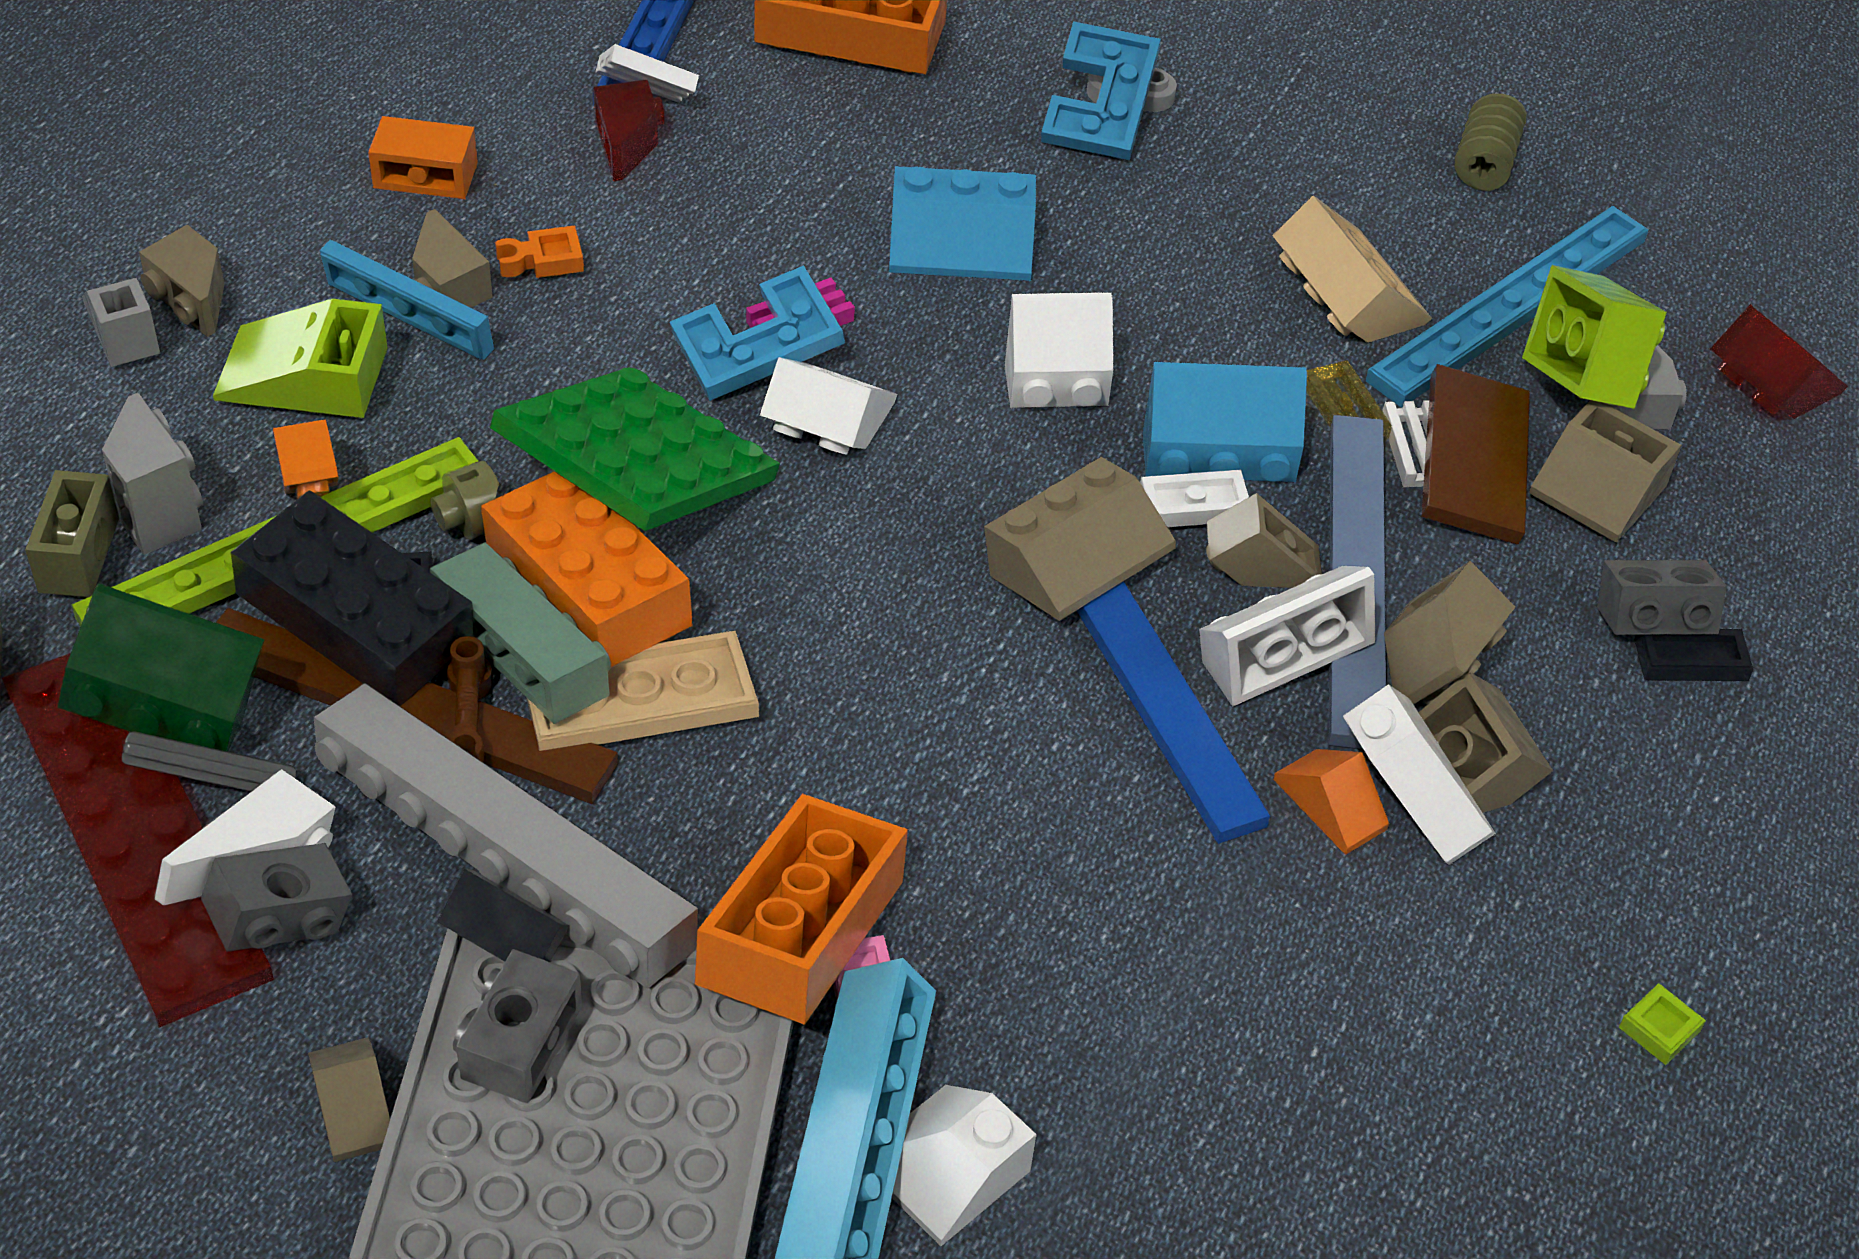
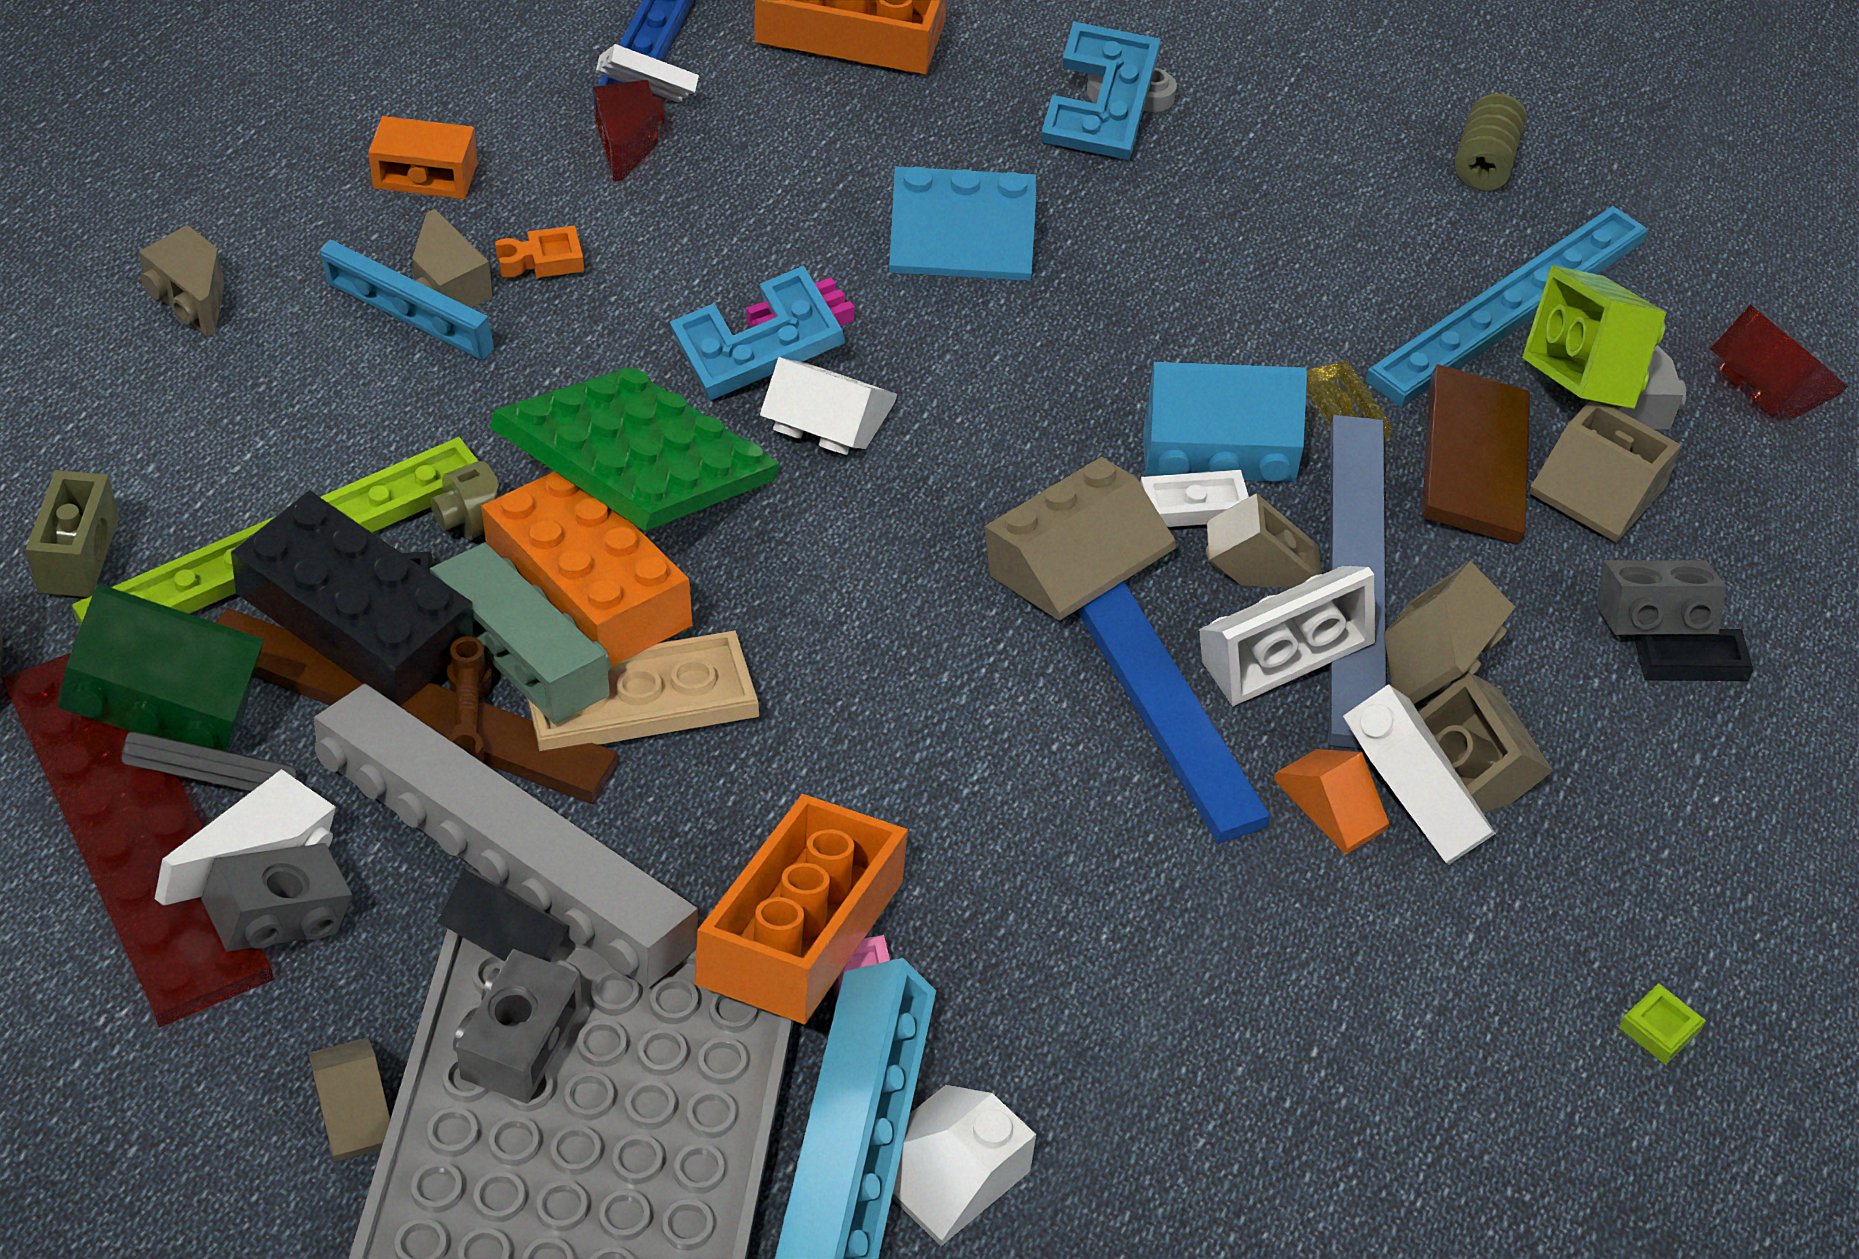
light grey slope [82,278,160,367] -> none
light grey slope [102,393,203,555] -> none
lime slope [213,299,388,418] -> none
orange slope [273,419,338,499] -> none
white slope [1005,293,1113,408] -> none
tan slope [1272,196,1432,342] -> none
white tile [1381,400,1429,487] -> none

